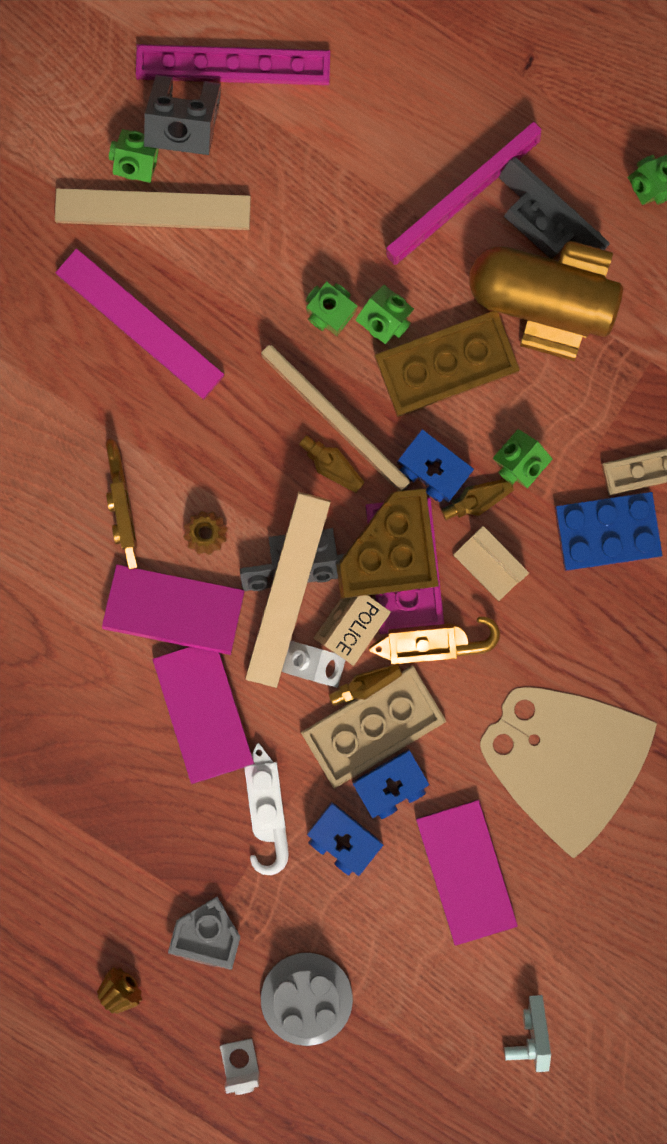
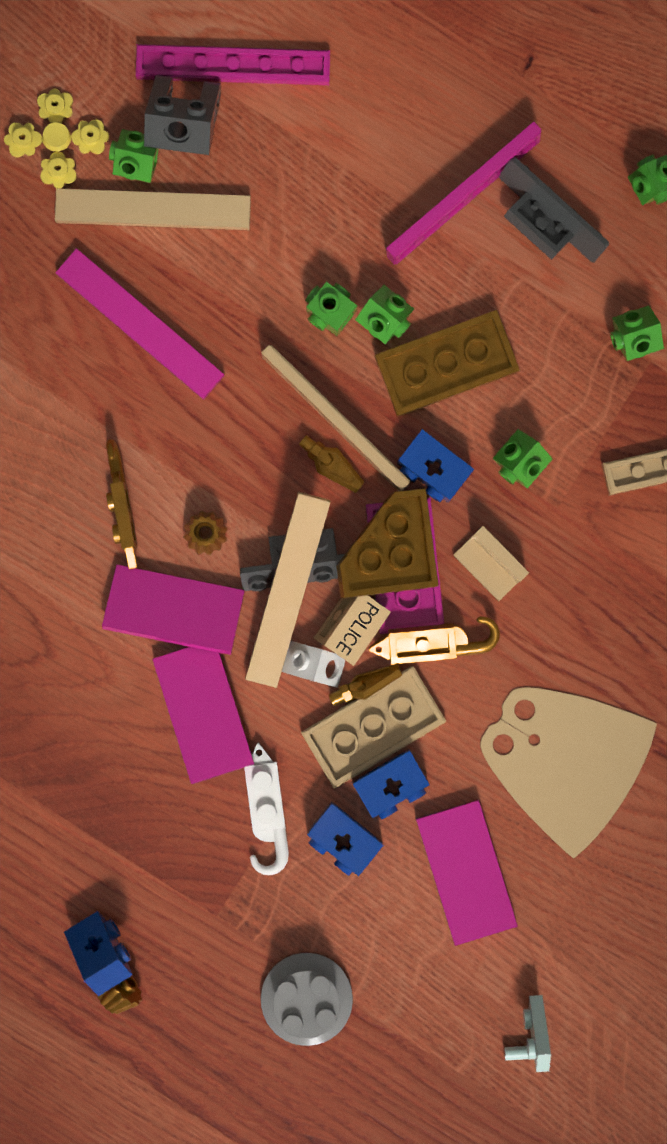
light grey plate [168,897,240,970] -> none
white bracket [220,1039,260,1095] -> none
pearl gold piece [440,479,514,521] -> none
pearl gold piece [469,241,624,361] -> none
blue plate [554,492,663,571] -> none
none -> light yellow plant [4,88,109,189]
none -> blue brick [64,911,133,996]
none -> bright green brick [610,306,664,361]

